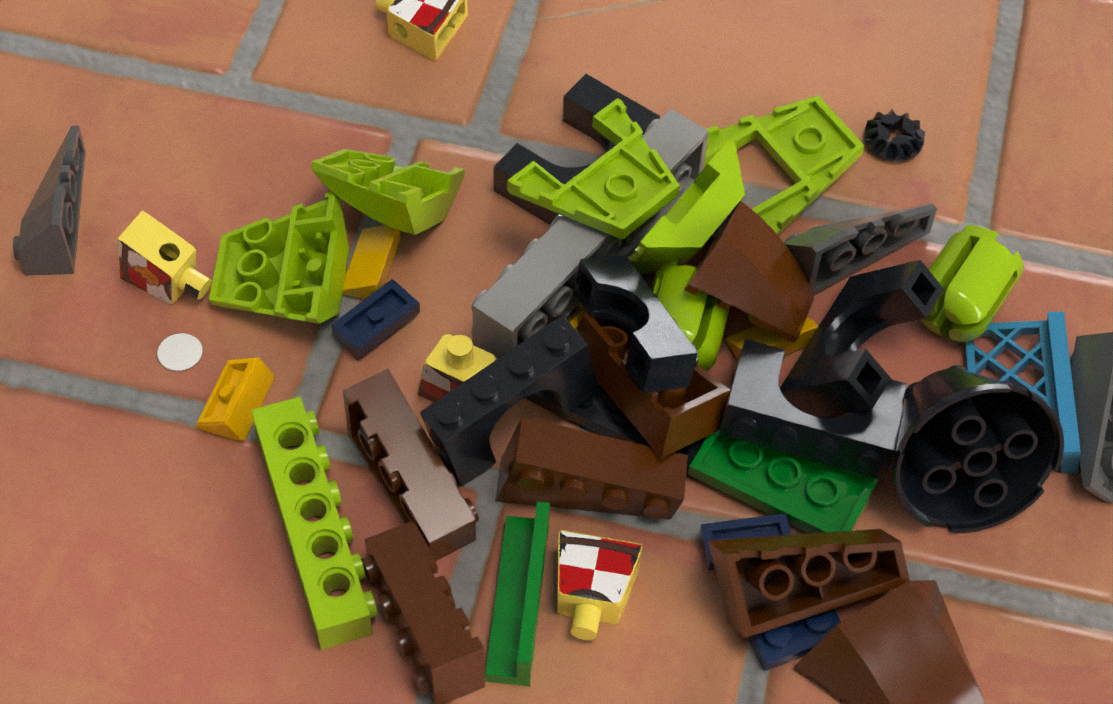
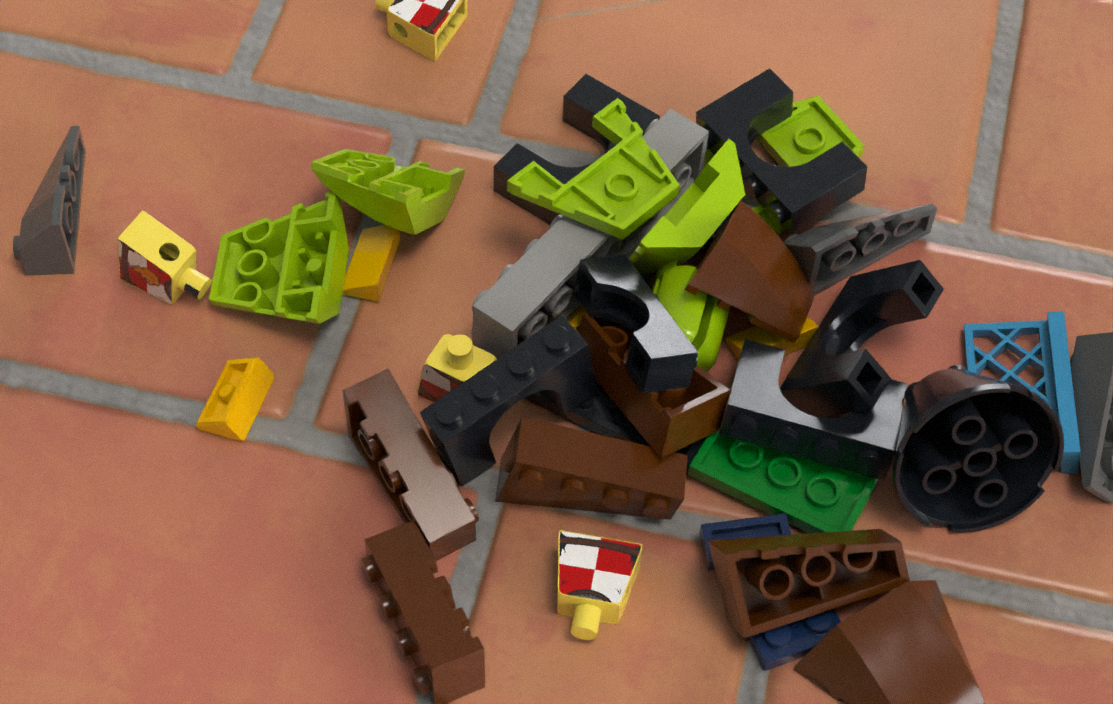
white sticker [157,333,203,371] -> none
lime brick [251,396,378,650] -> none
dark blue plate [331,279,420,358] -> none
green fence [485,501,550,686] -> none
black gear [864,109,925,161] -> none
lime cylinder [920,225,1024,343] -> none
none -> black arch [696,68,867,236]

